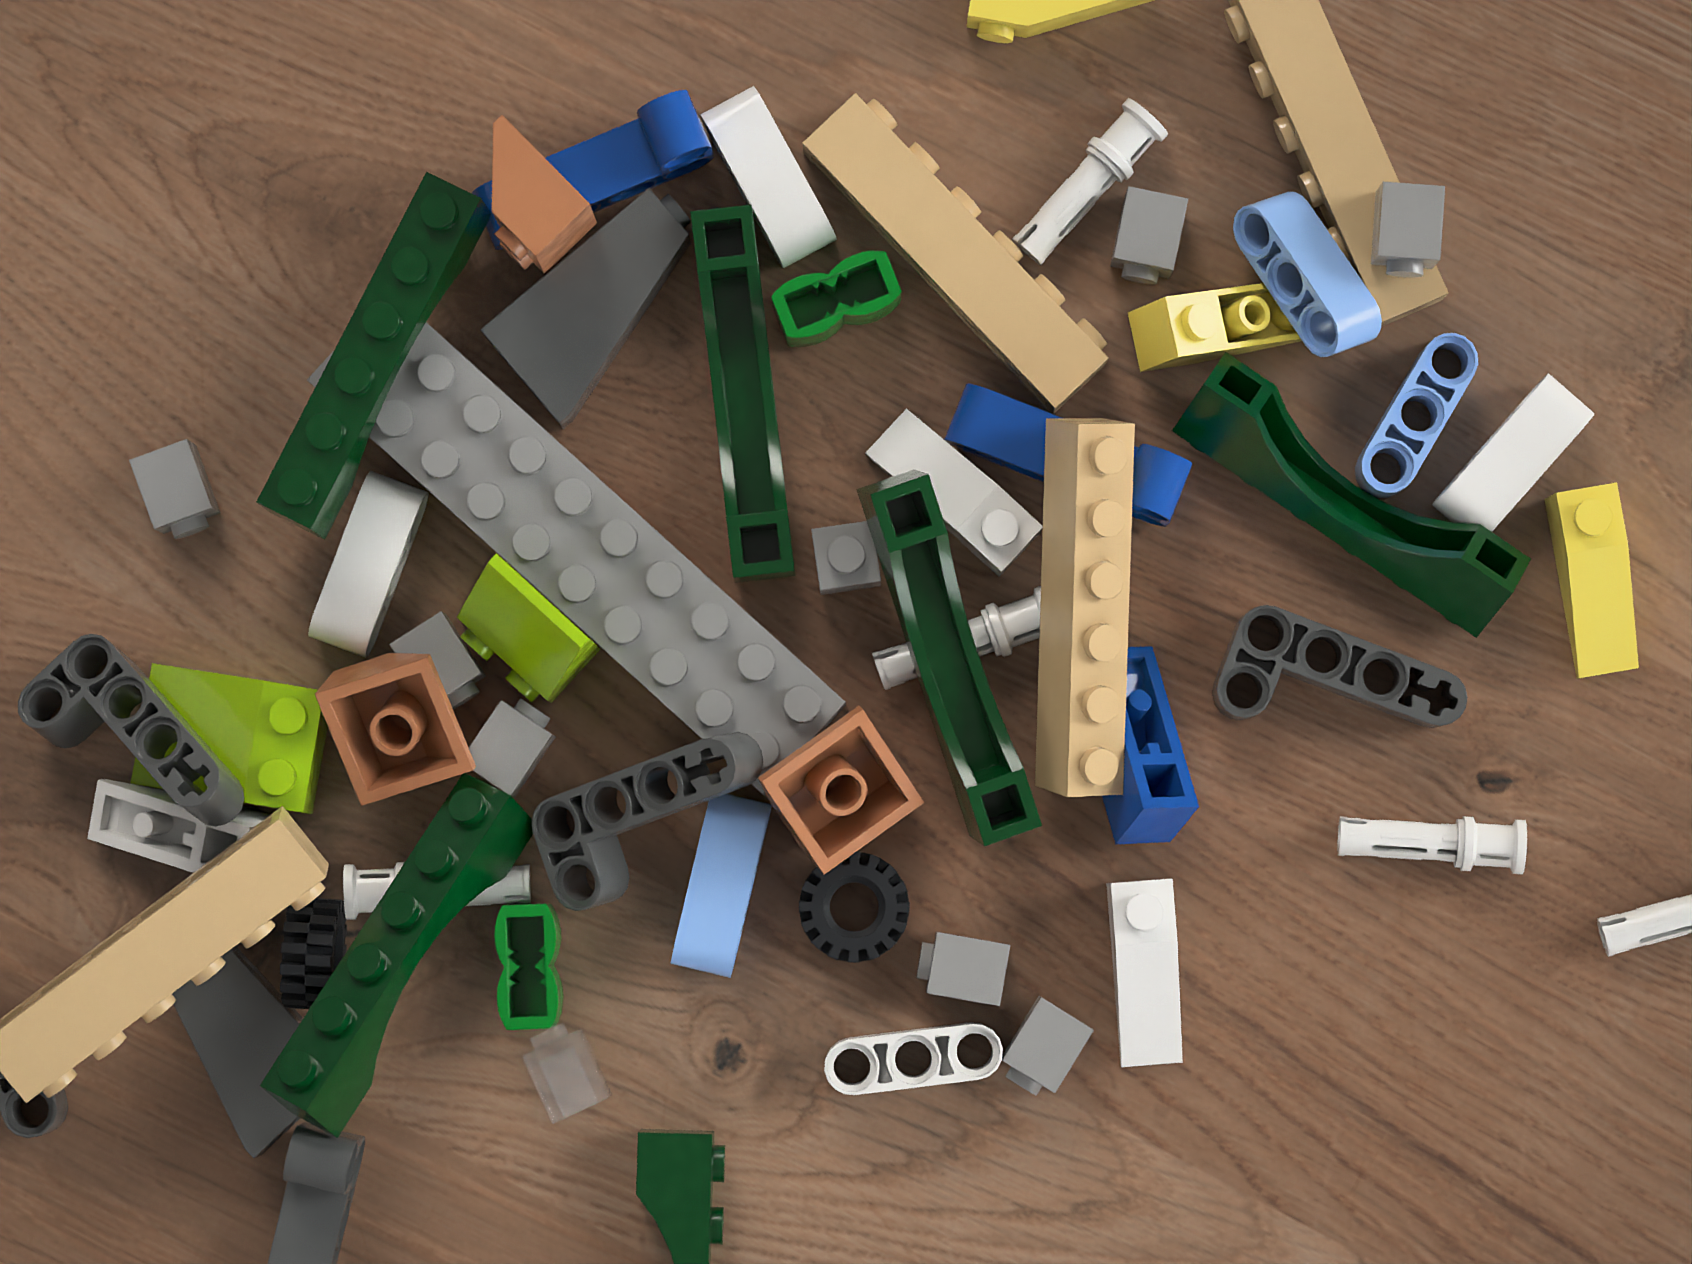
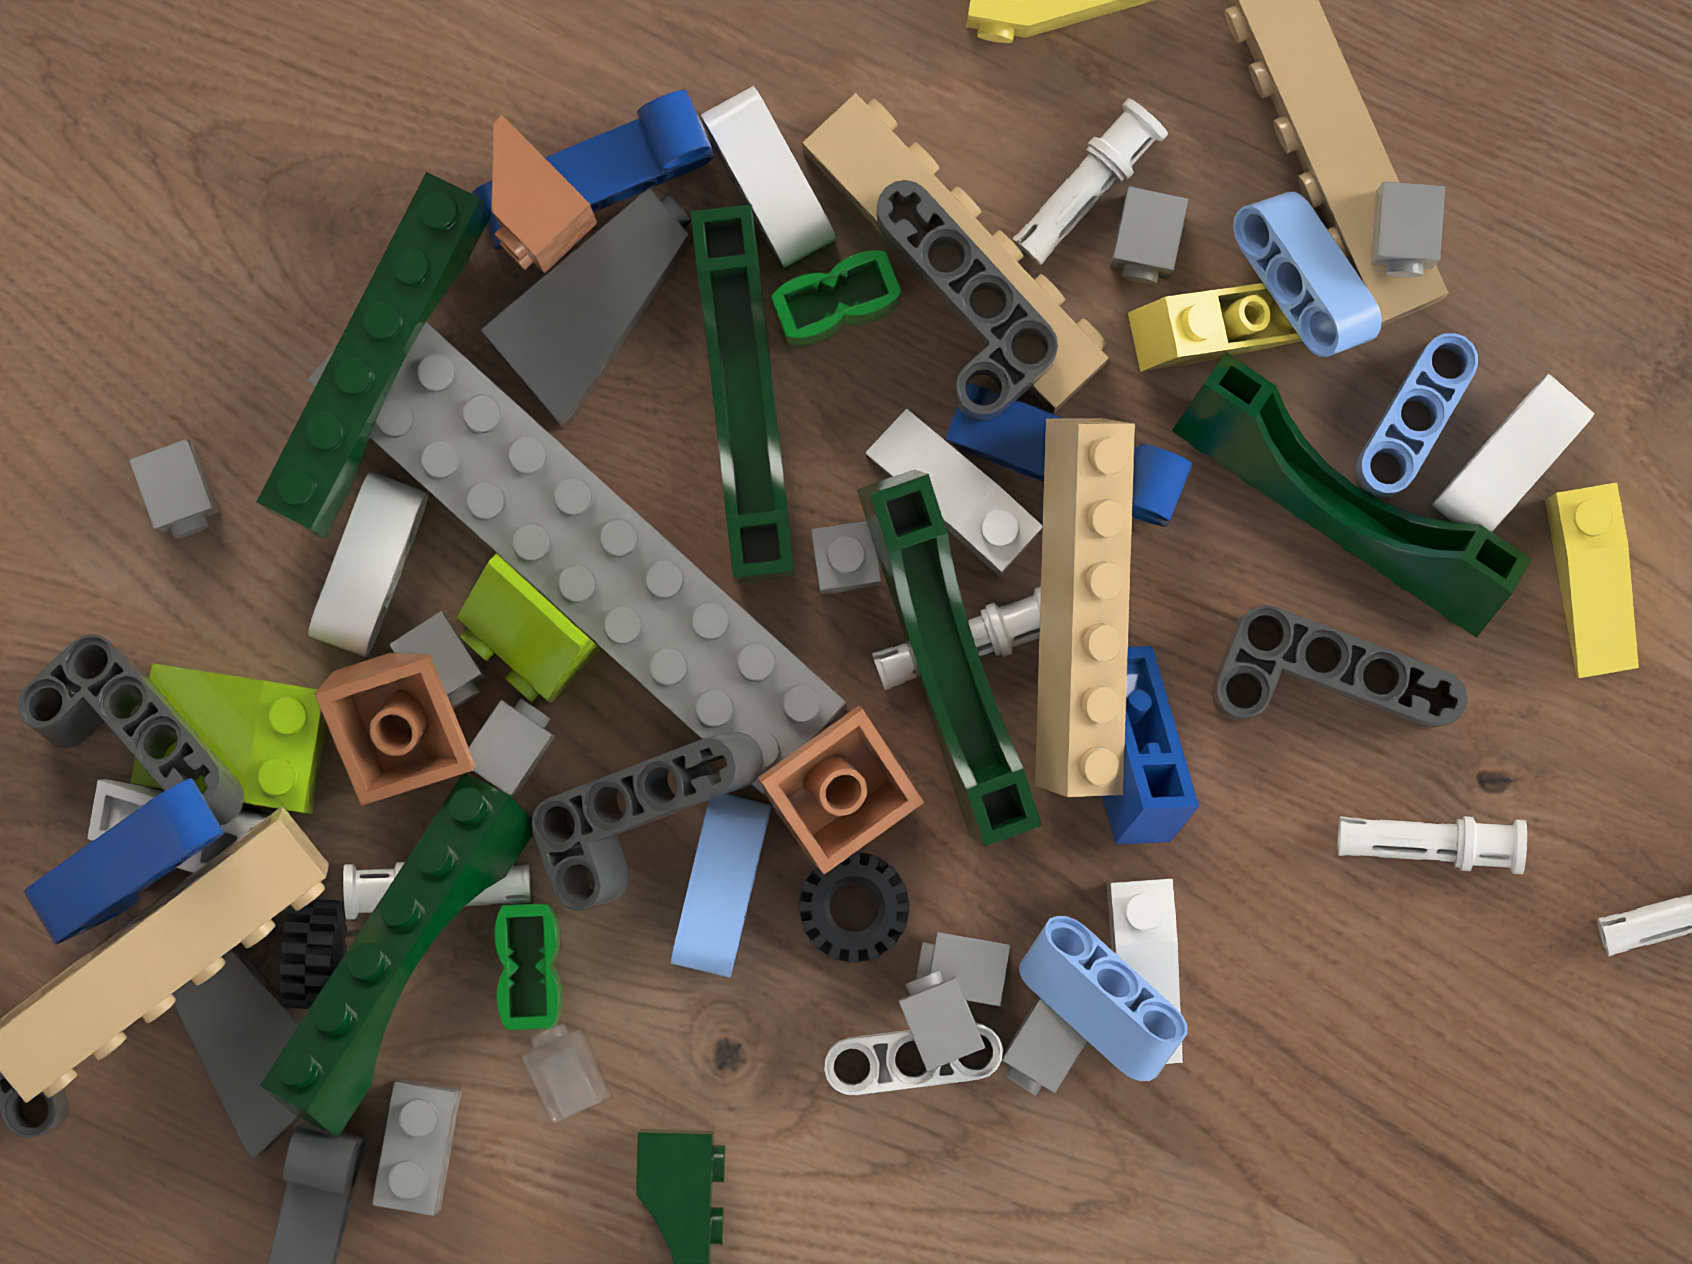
none -> blue beam [23,778,225,945]
none -> light grey brick [372,1079,462,1216]
none -> dark grey beam [876,180,1058,421]
none -> light grey brick [898,970,985,1071]
none -> light blue beam [1019,916,1187,1081]

